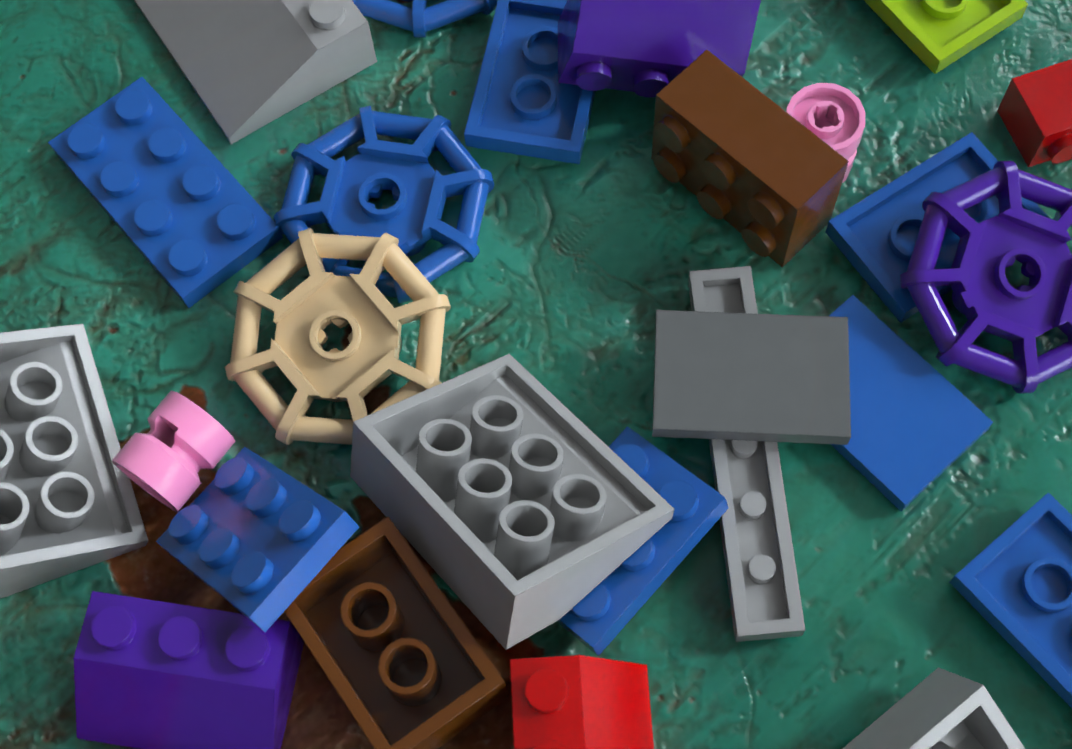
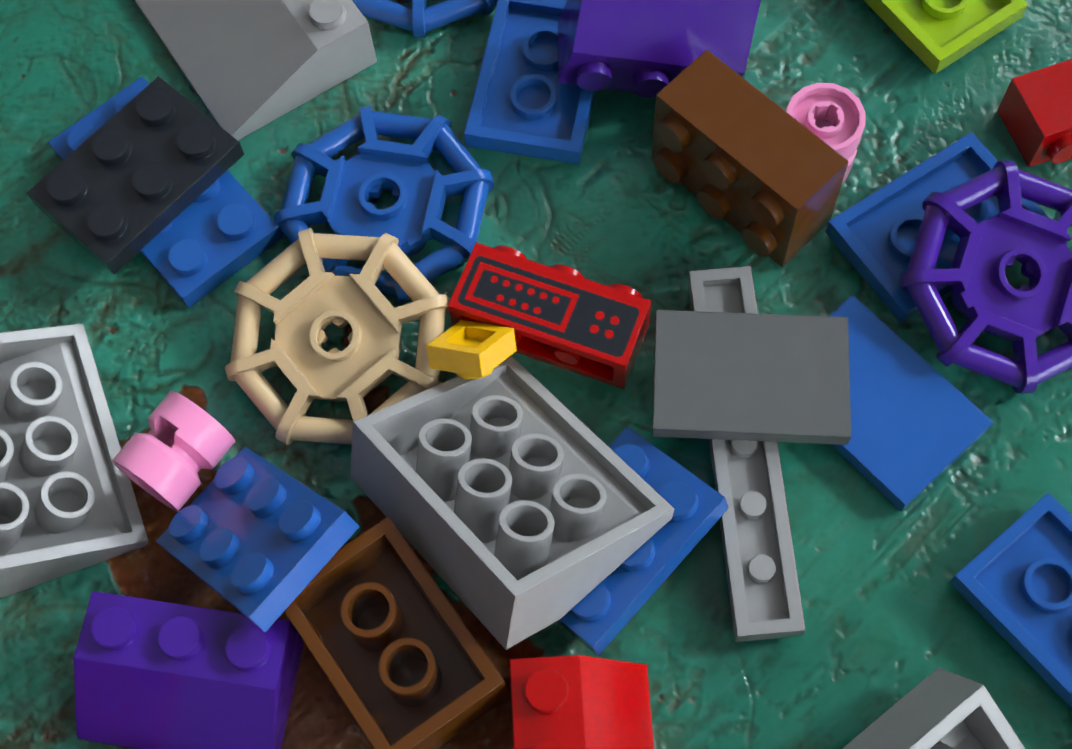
none -> black plate [27,76,244,274]
none -> yellow plate [426,320,517,379]
none -> brick [448,242,651,389]

